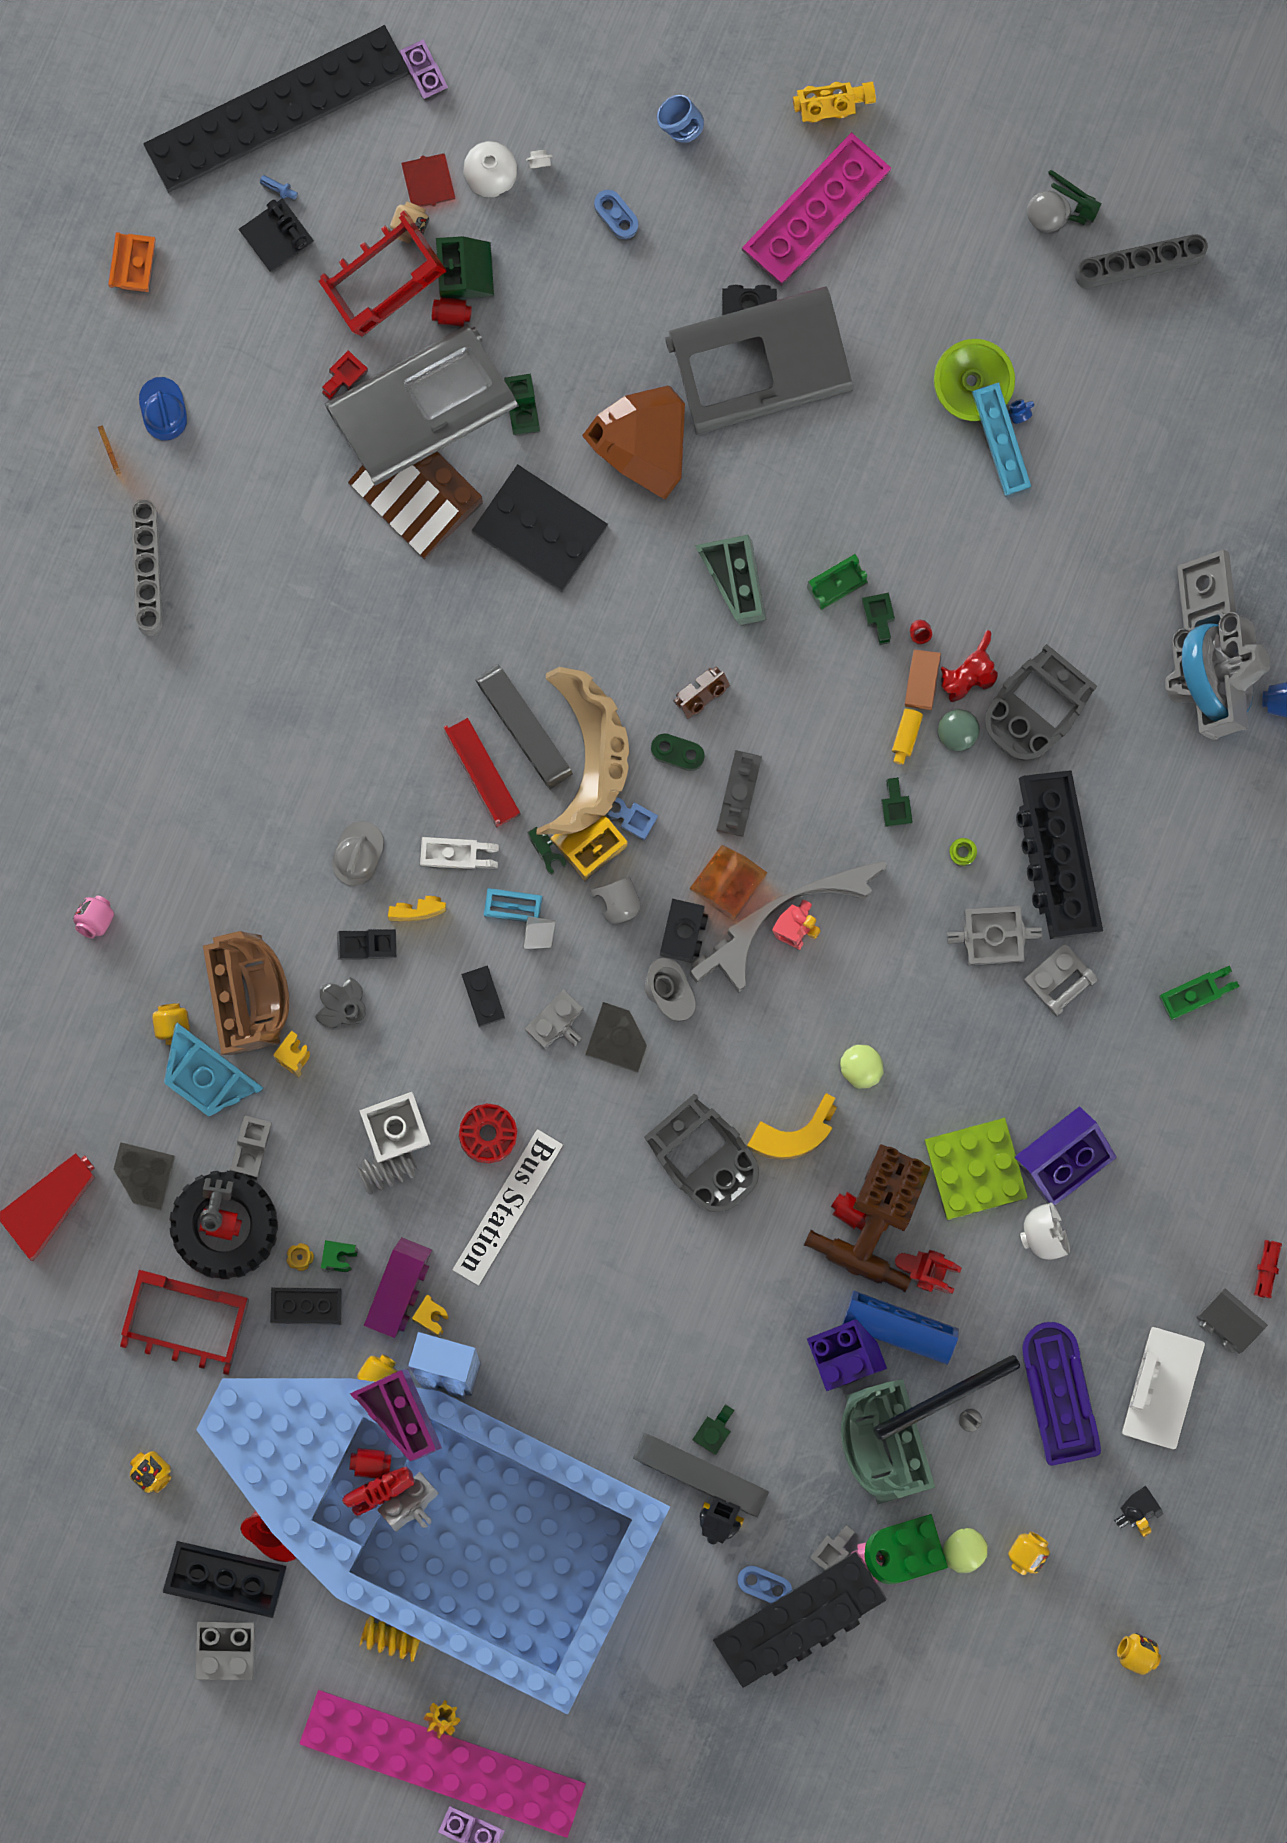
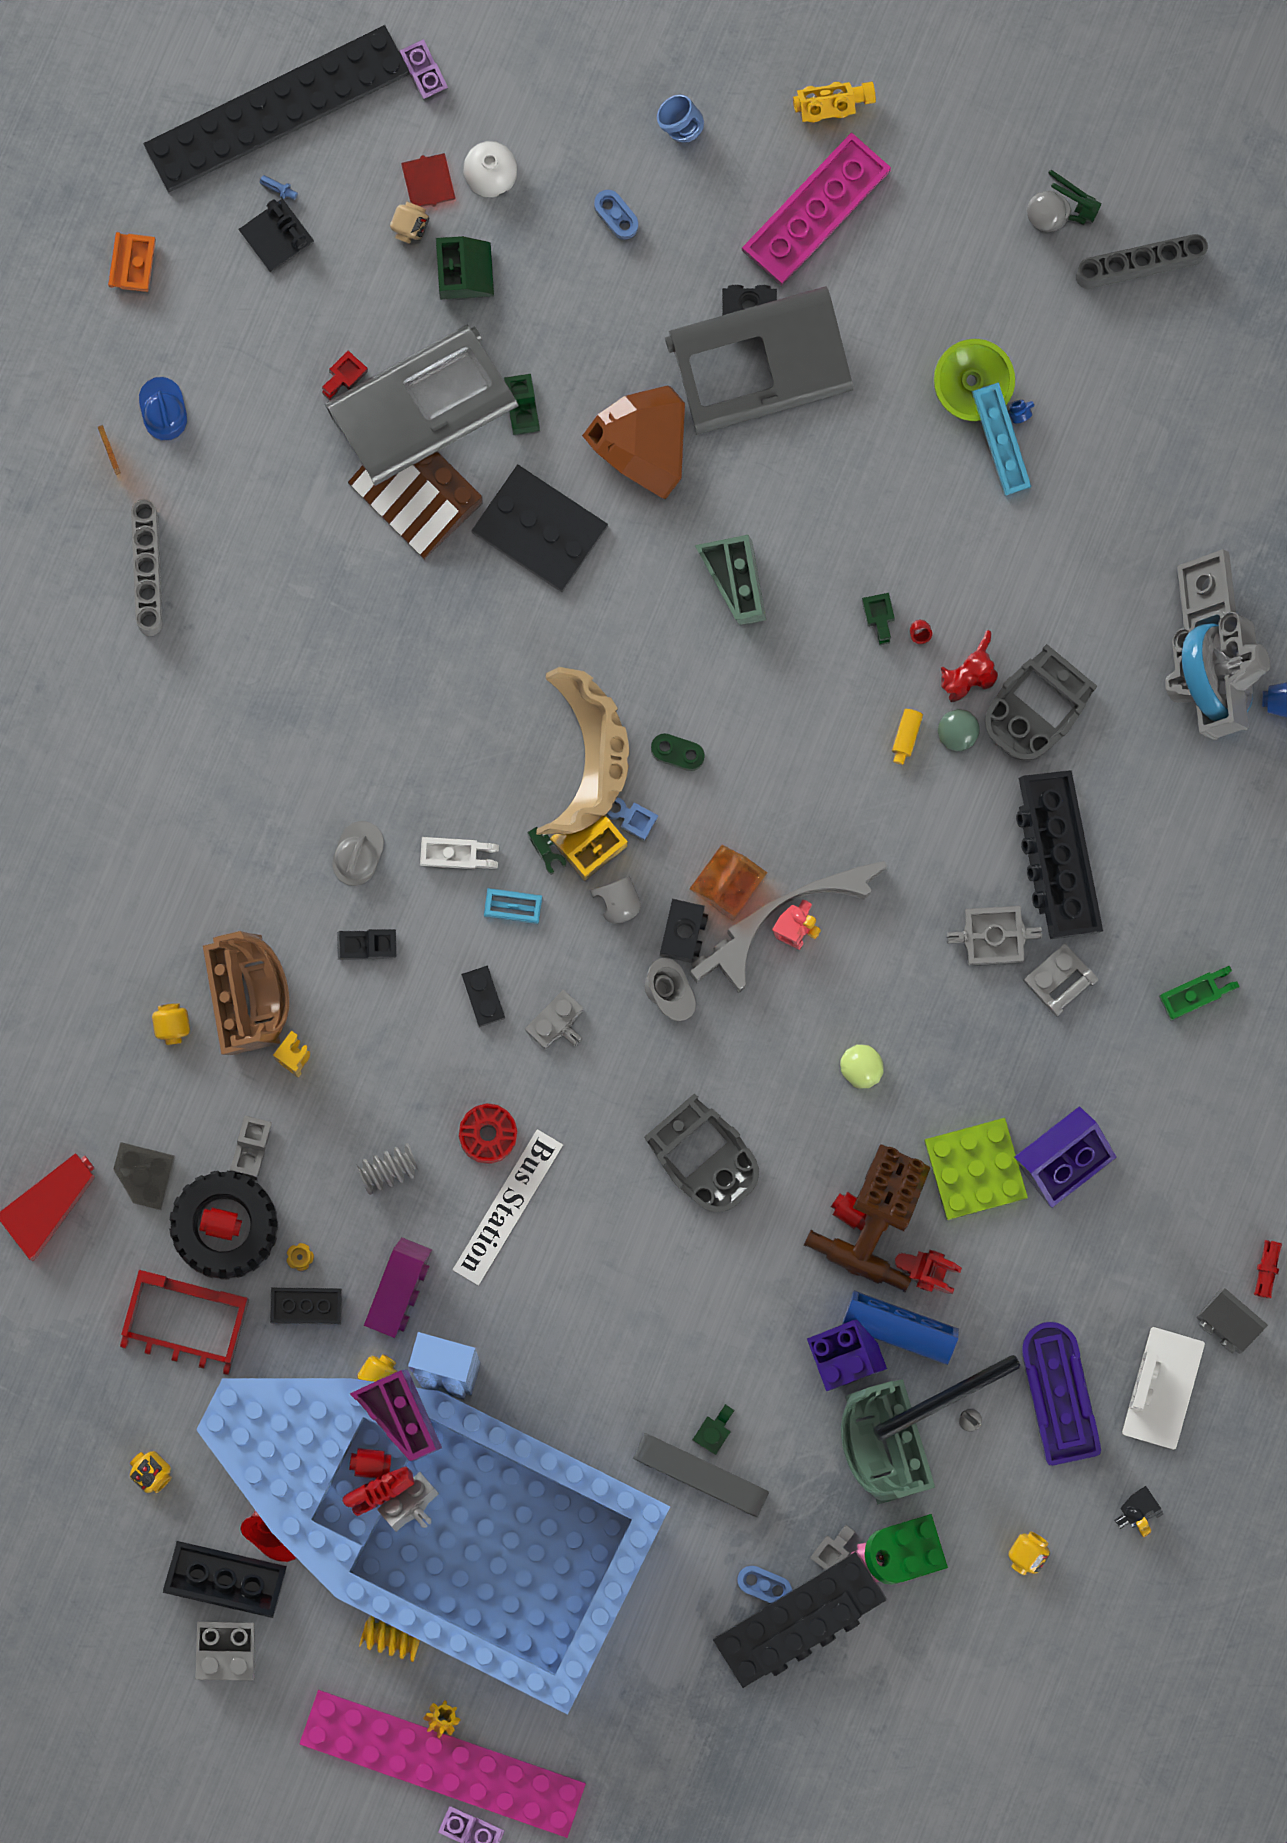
bright pink head [73,896,114,939] -> none
medium azure wing [164,1023,263,1116] -> none
dark grey hinge [199,1178,234,1231] -> none
dark grey plate [315,977,366,1028] -> none
red hinge [318,210,447,337] -> none
green hinge [321,1240,358,1273] -> none
white slope [359,1092,431,1163] -> none
yellow slope [388,896,447,922] -> none
yellow hinge [412,1295,449,1338] -> none
red brick [432,297,472,327] -> none
red panel [443,718,521,828] -> none
dark grey beam [475,664,573,789] -> none
light grey slope [523,916,555,949] -> none
white plate [526,150,553,169] -> none
clear smoke plate [585,1002,647,1073] -> none
reddish brown hinge [673,666,730,719] -> none
black piece [700,1496,744,1545] -> none
dark grey plate [716,750,762,837] -> none
yellow arch [747,1093,837,1160] -> none
green hinge [807,554,868,610] -> none
dark green plate [881,777,913,827] -> none
nougat slope [905,649,941,710] -> none
yellowish green hair [943,1528,988,1573] -> none
lime plate [949,838,977,866] -> none
white cylinder [1020,1202,1070,1260] -> none
yellow head [1117,1633,1161,1675] -> none

